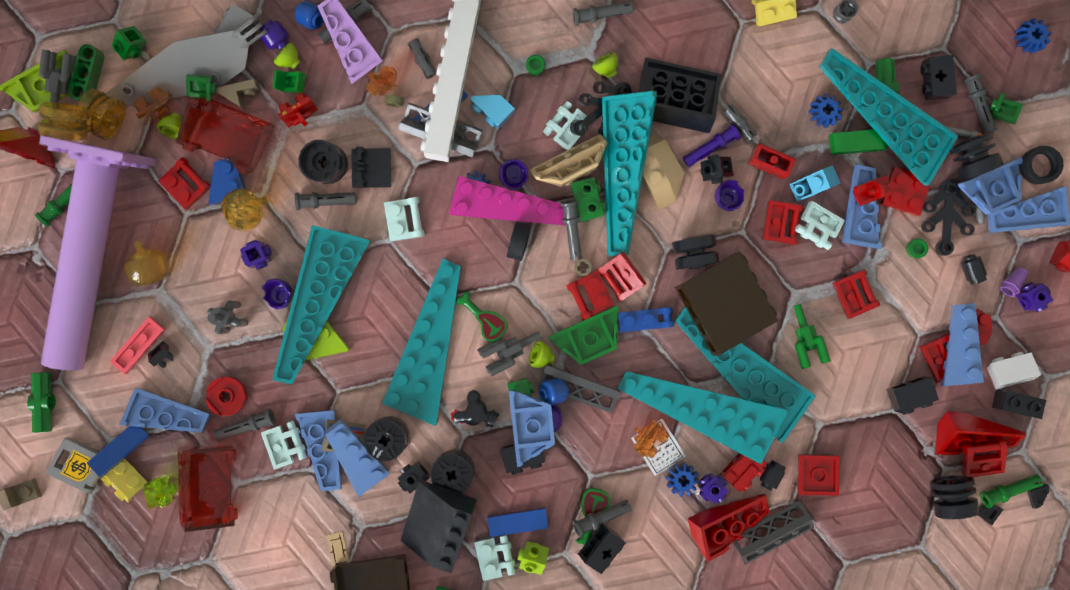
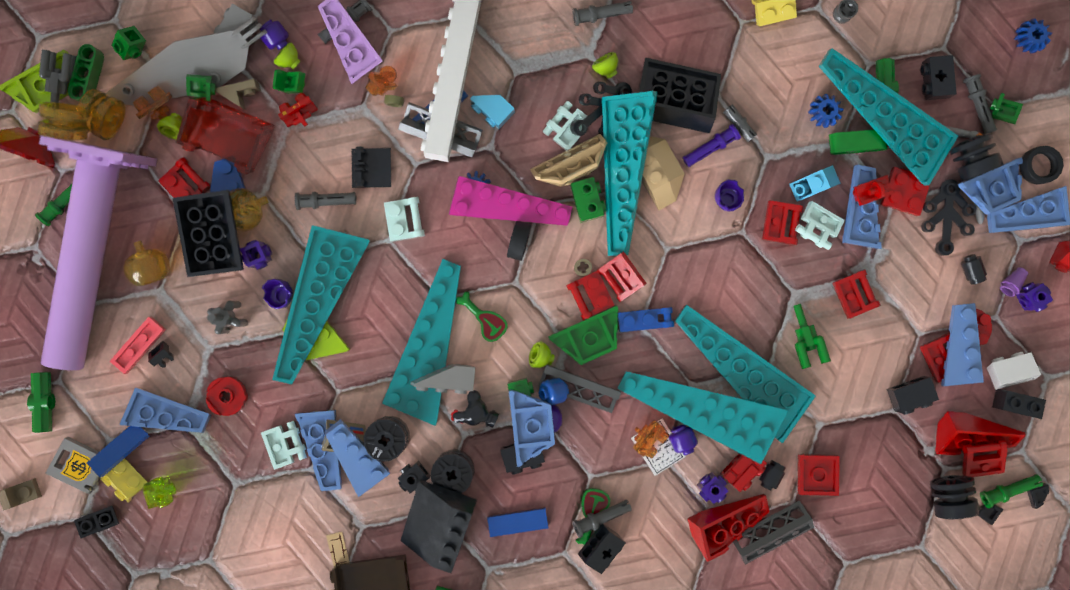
clear red windscreen [178,445,238,532] -> none
dark grey pin [214,408,276,442] -> none
blue head [295,0,324,30] -> none
black wheel [298,140,348,184] -> none
dark grey pin [408,38,437,79] -> none
light aqua plate [474,535,516,581] -> none
dark grey plant [477,331,542,376] -> none
dark purple hair [499,159,528,189] -> none
lime brick [517,541,549,575] -> none
green tile [526,55,545,76] -> none
dark grey pin [560,199,582,260] -> none
blue gear [665,462,700,497] -> none
black wheel [672,235,720,270] -> none
dark brown panel [675,251,779,356] -> none
black brick [700,155,734,184] -> none
red brick [747,143,796,180] -> none
green tile [906,238,928,258] -> none
none -> black slope [74,505,120,539]
none -> black slope [172,190,244,277]
none -> light grey slope [411,364,476,394]
none -> dark purple head [669,424,698,455]

